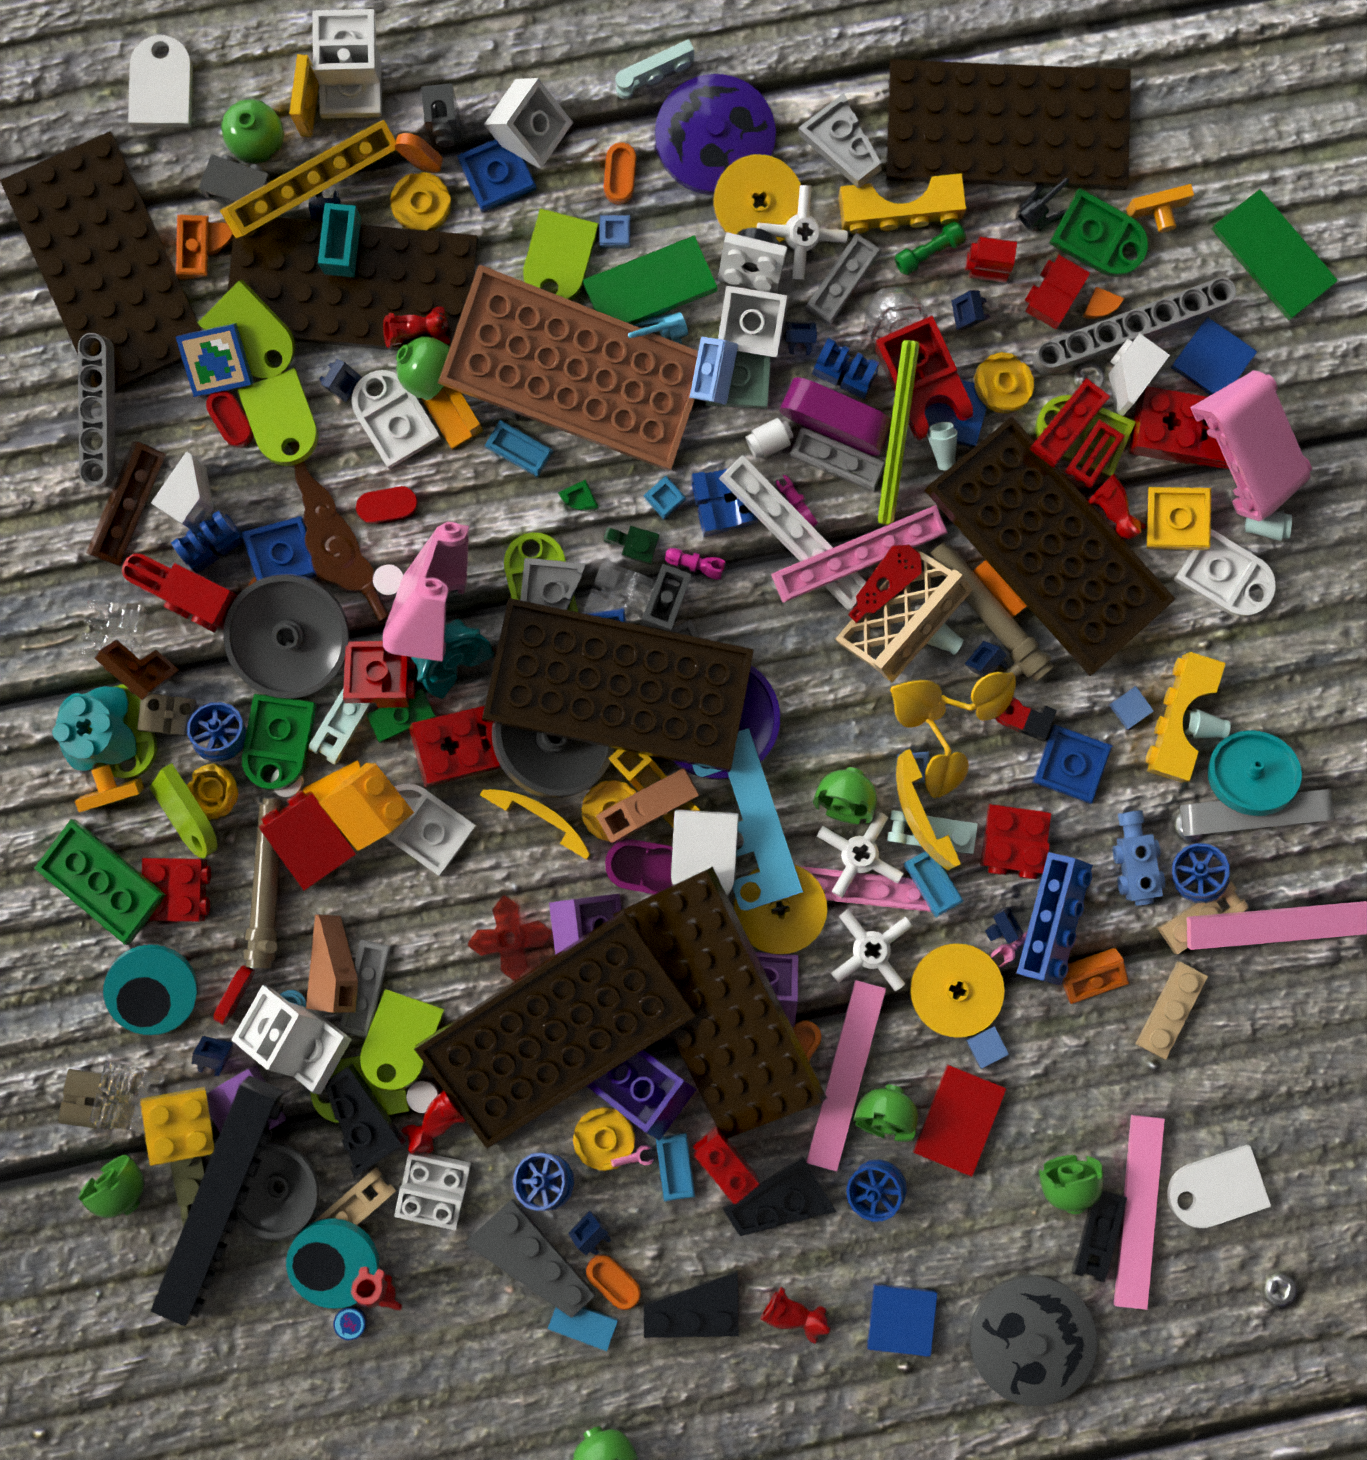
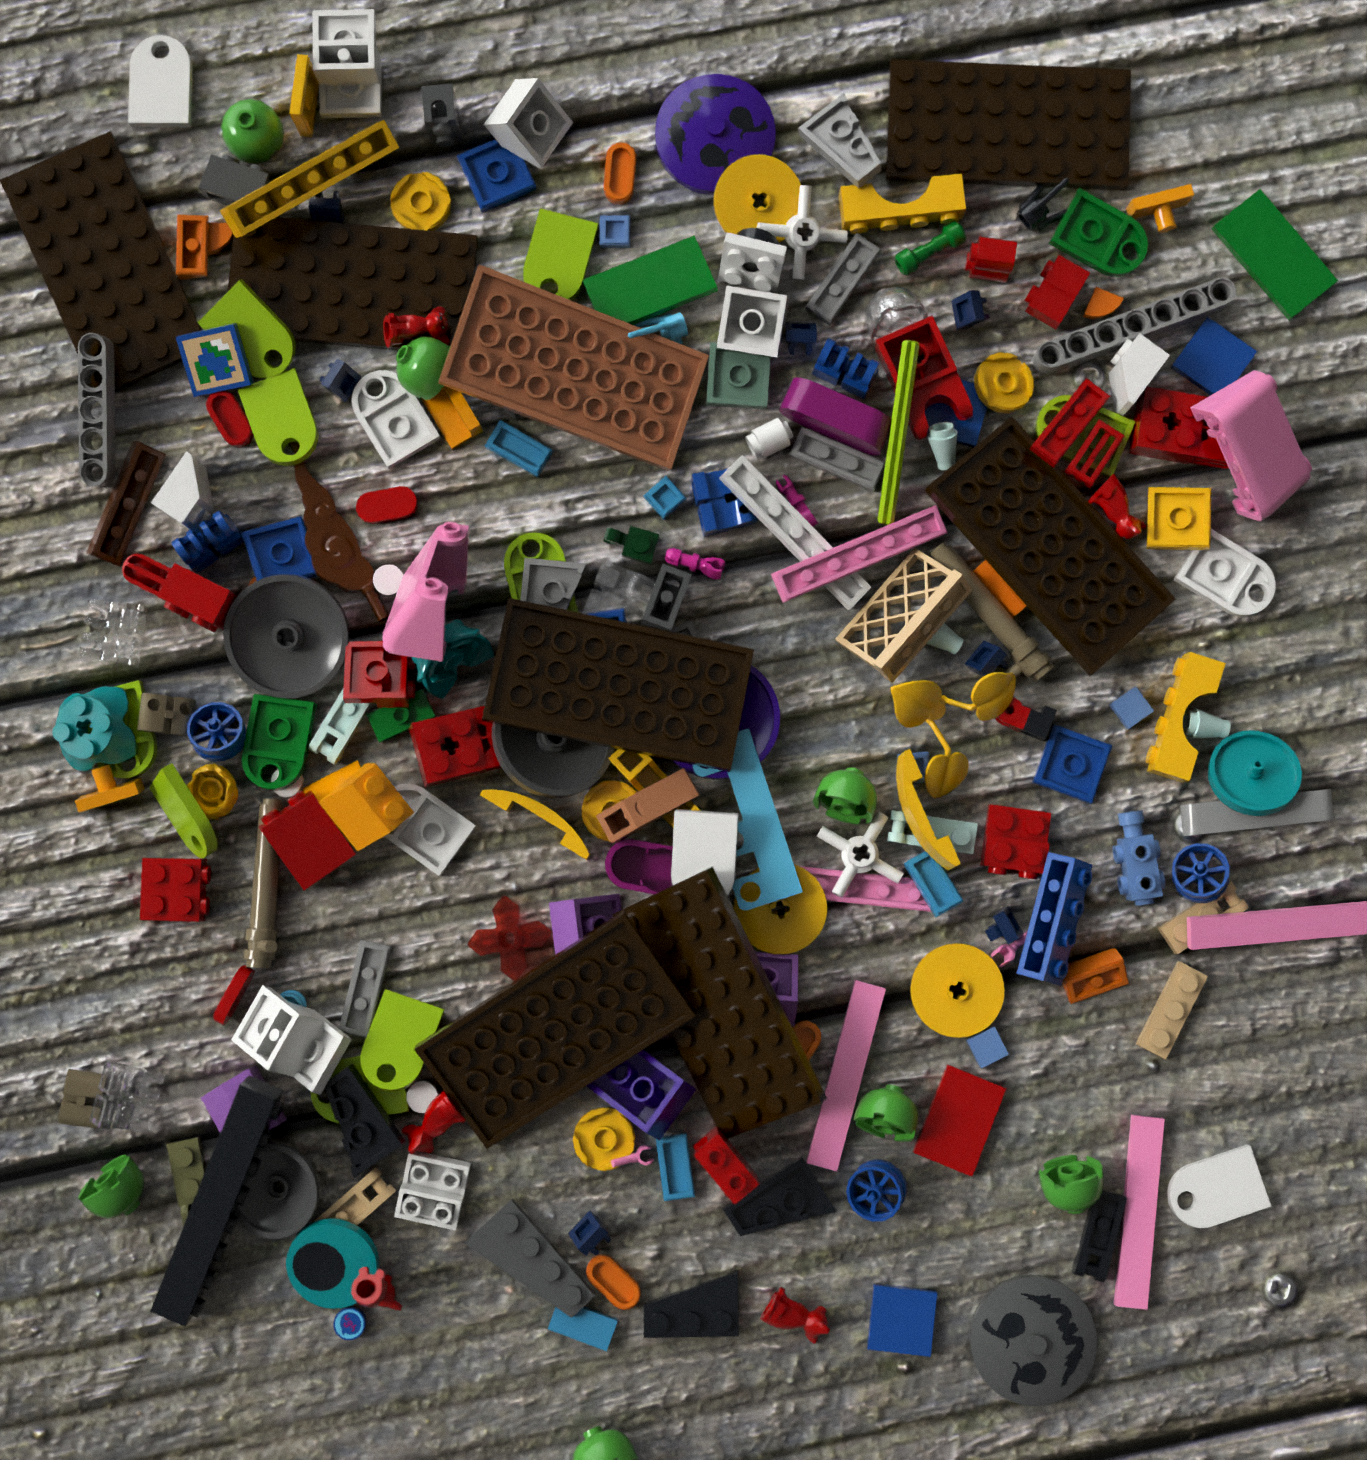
green tile [34,819,166,945] -> none
reddish brown plate [94,639,179,700] -> none
teal piece [103,945,198,1035] -> none
yellow brick [140,1087,214,1166] -> none
dark blue tile [191,1036,233,1076] -> none
nougat slope [306,914,358,1013] -> none
teal piece [318,203,362,277] -> none
orange tile [395,133,443,173] -> none
blue wheel [513,1152,574,1211] -> none
green tile [558,479,599,512] -> none
light aqua plate [615,39,694,99] -> none
light blue slope [689,337,738,405] -> none
white bar [831,909,913,991] -> none
red piece [848,544,922,623] -> none
light aqua cone [1245,511,1292,541] -> none

